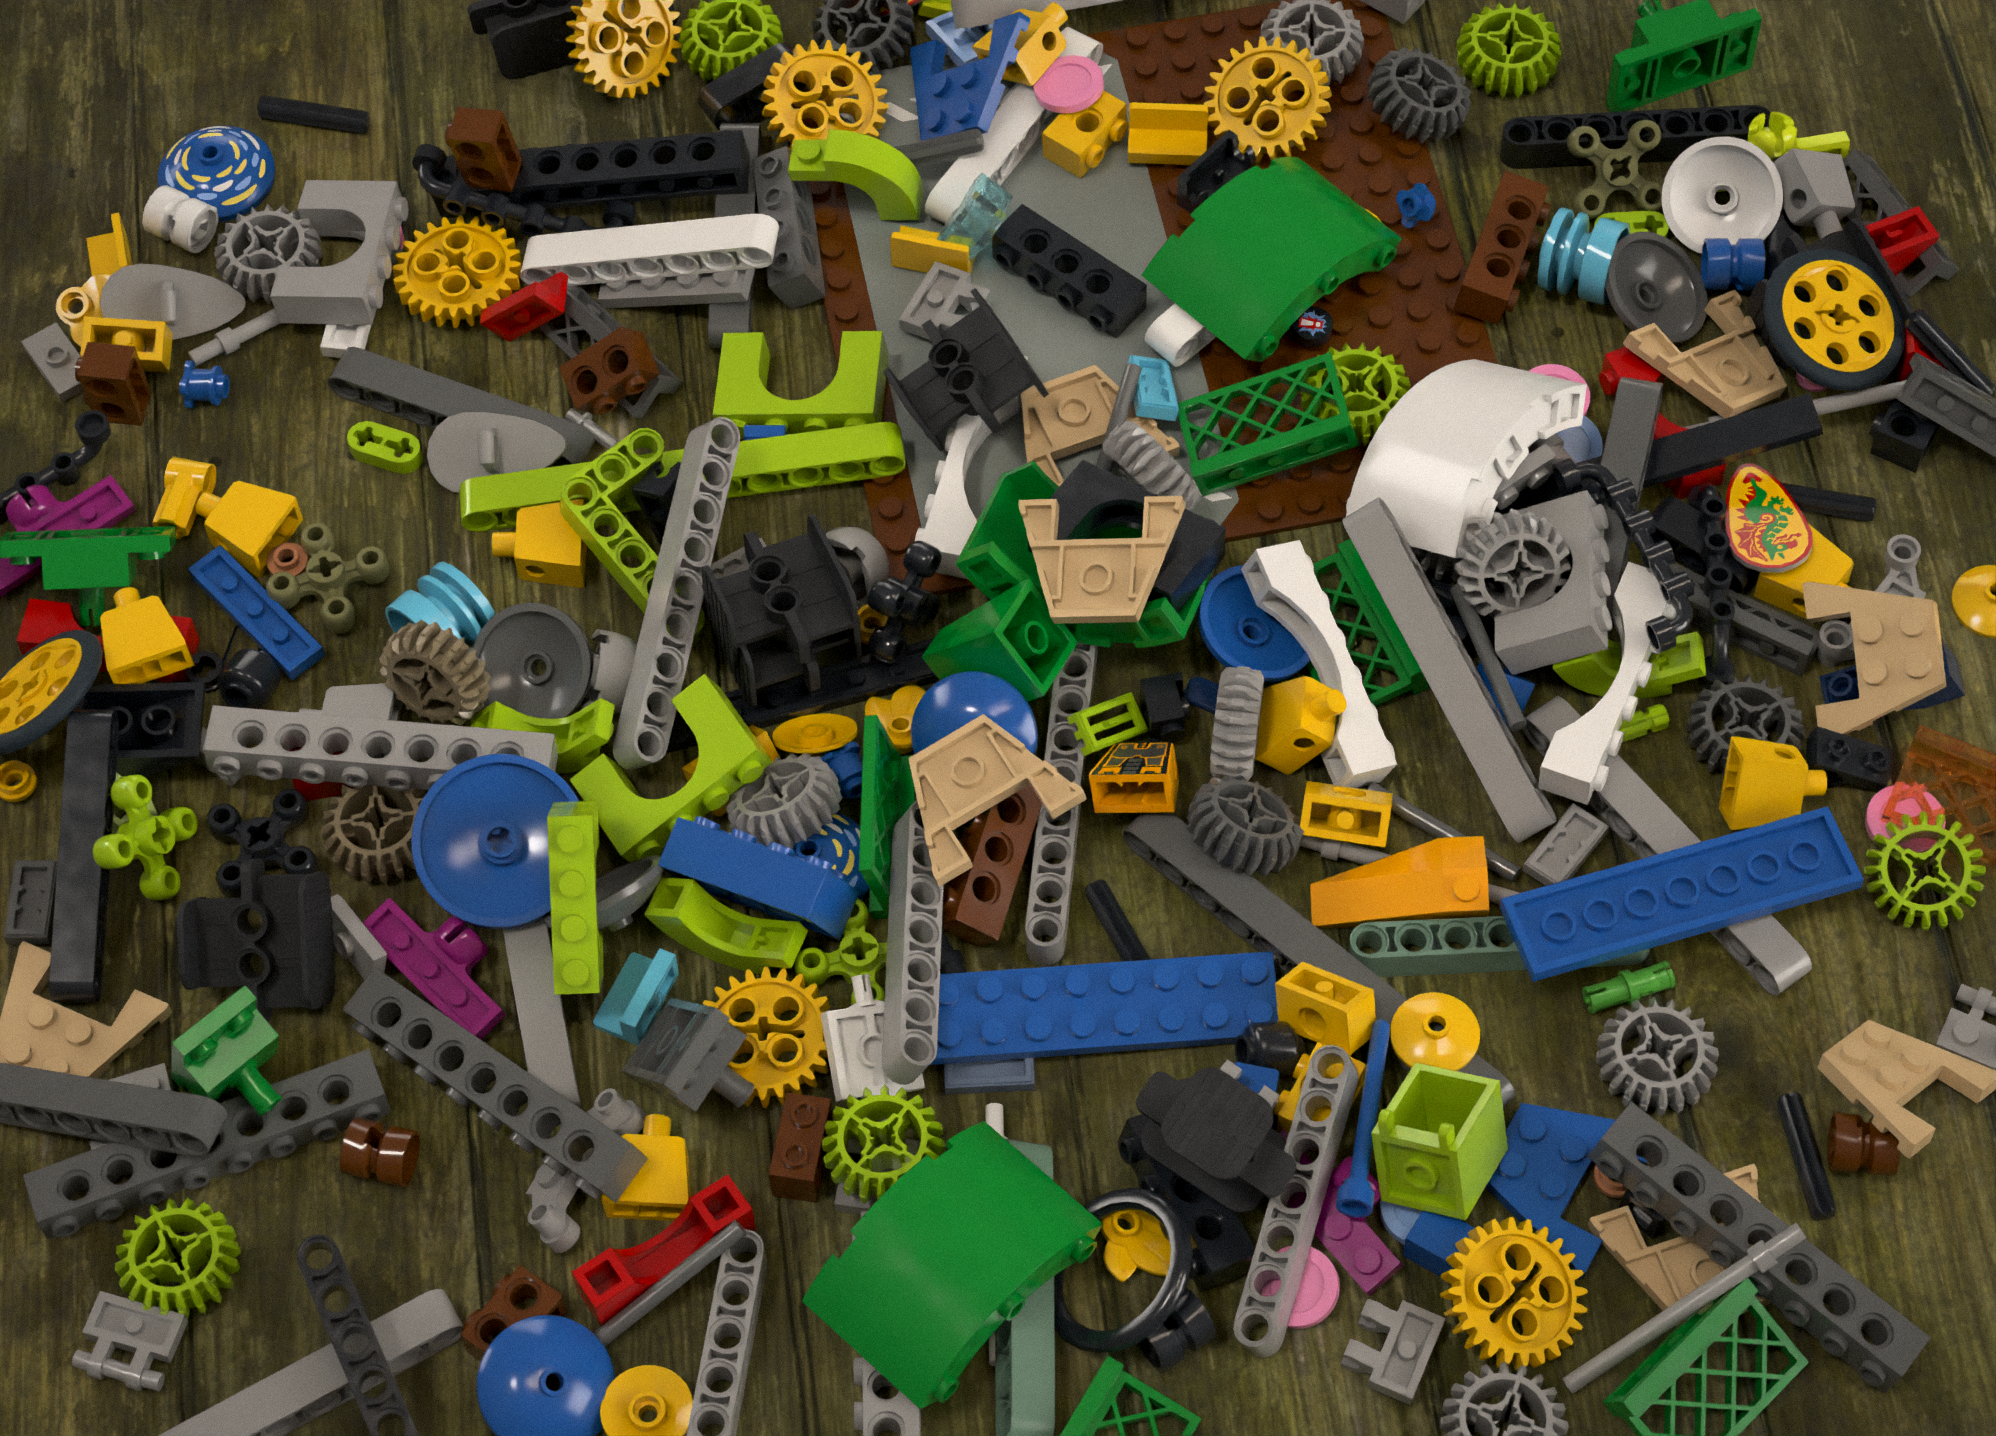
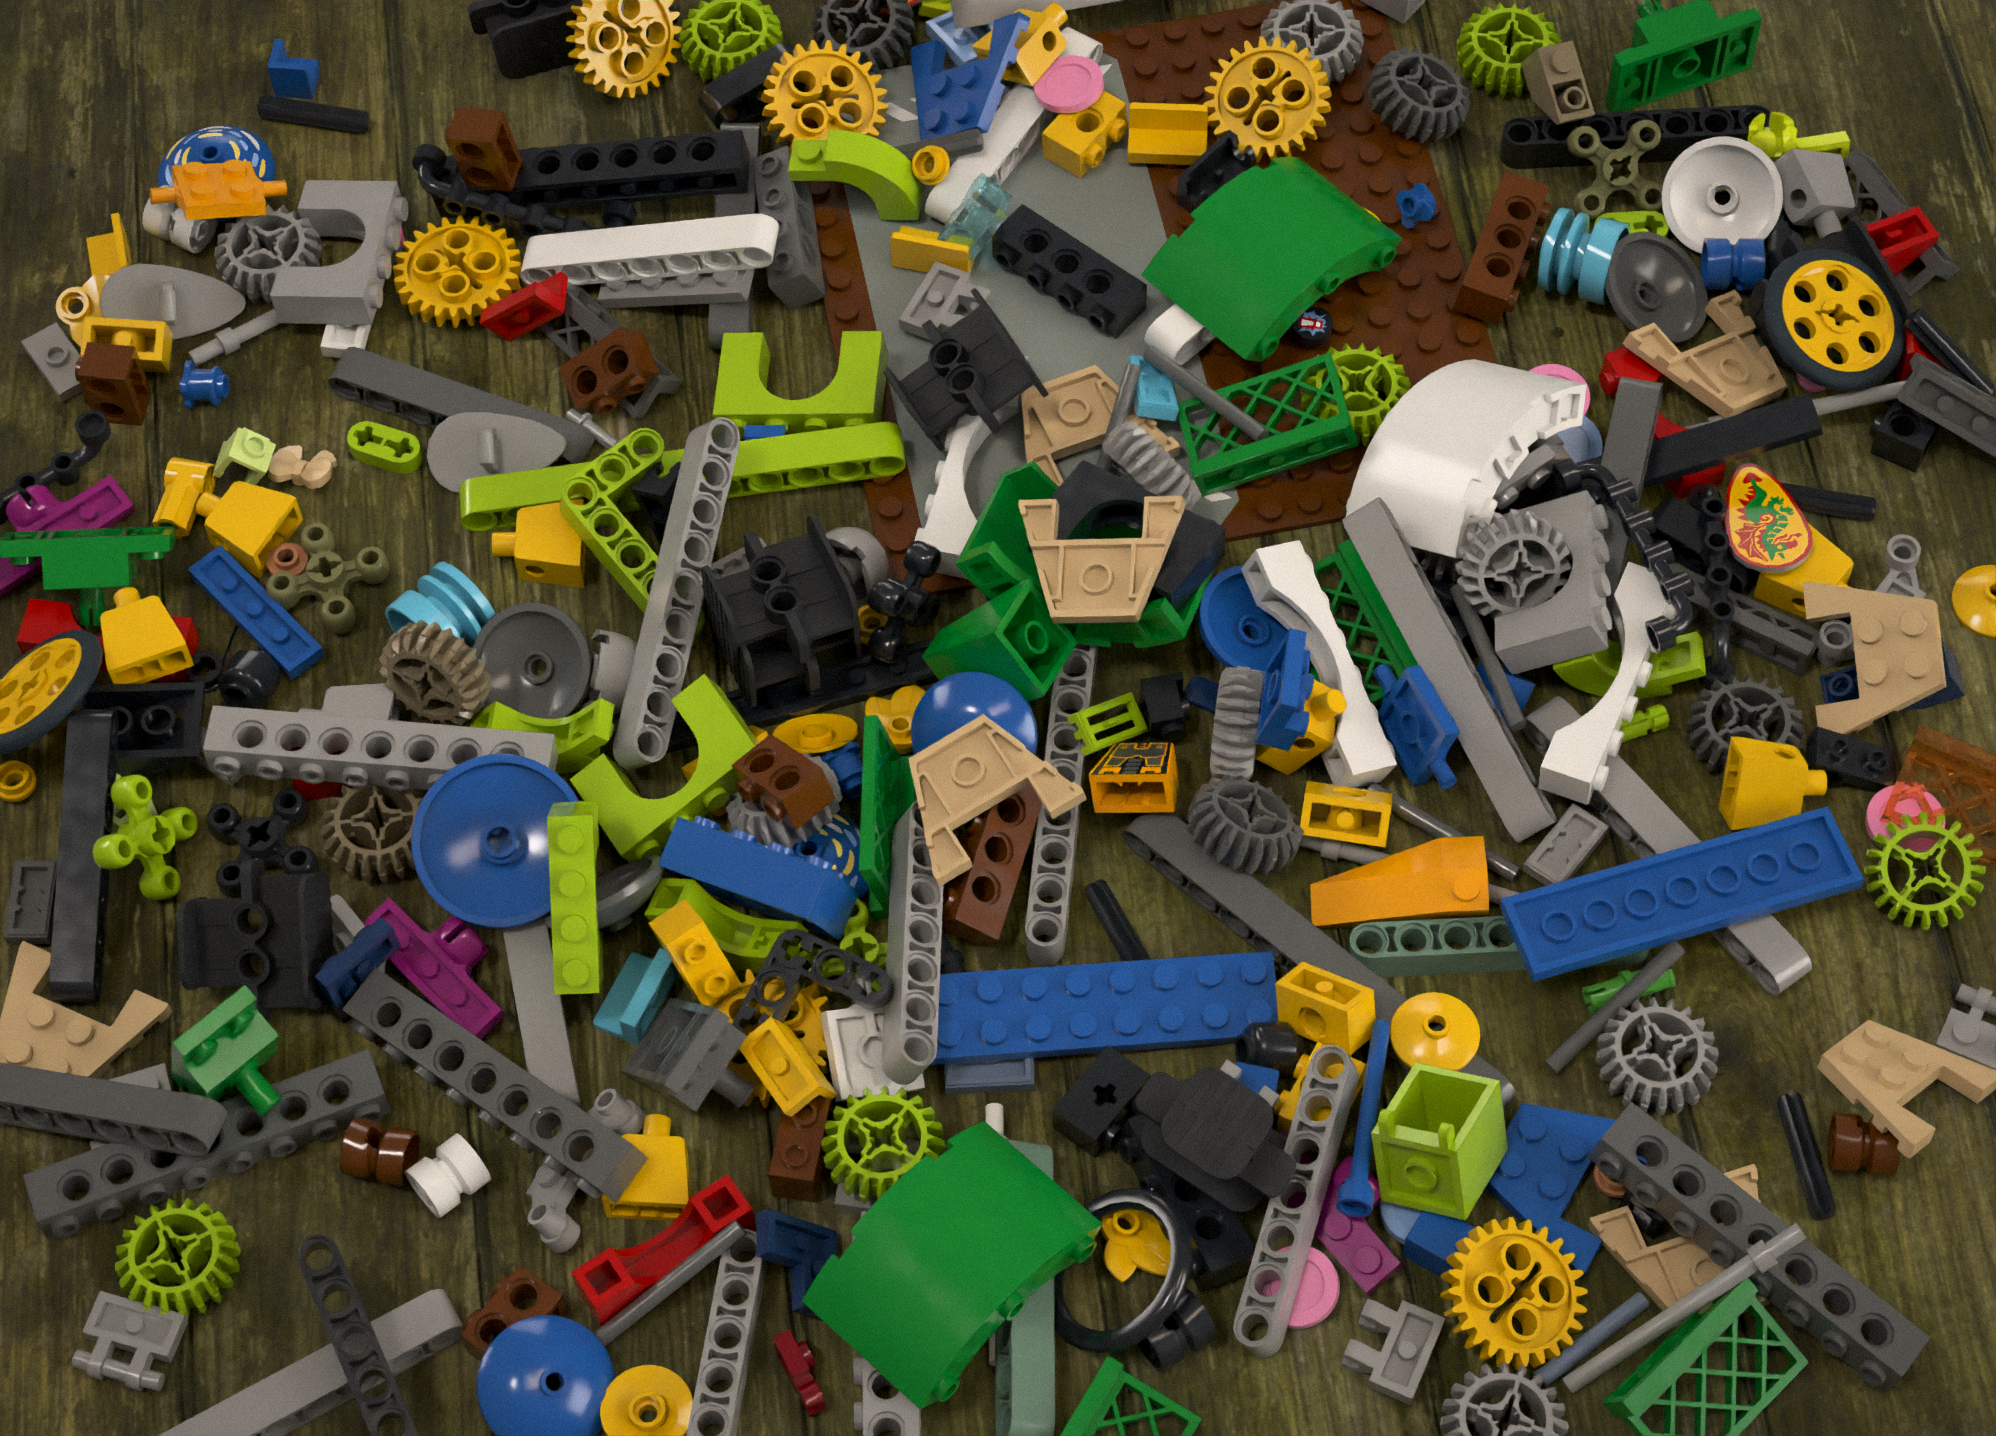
none -> light orange plate [150,159,287,220]
none -> yellowish green window [212,427,276,485]
none -> blue panel [267,39,321,99]
none -> tan piece [267,445,337,489]
none -> dark blue plate [315,917,401,1023]
none -> white wheel [405,1133,491,1218]
none -> yellow brick [648,899,742,1006]
none -> reddish brown brick [731,734,835,830]
none -> black beam [732,929,894,1036]
none -> yellow panel [739,1017,838,1117]
none -> dark blue plate [756,1208,838,1321]
none -> dark red plate [773,1330,826,1417]
none -> yellow plate [912,145,950,186]
none -> black brick [1052,1045,1151,1158]
none -> dark grey bar [1143,346,1269,441]
none -> blue plate [1255,628,1314,751]
none -> blue plate [1373,664,1460,789]
none -> dark tan slope [1521,41,1595,125]
none -> sand blue bar [1533,1292,1649,1388]
none -> dark grey bar [1544,940,1685,1074]

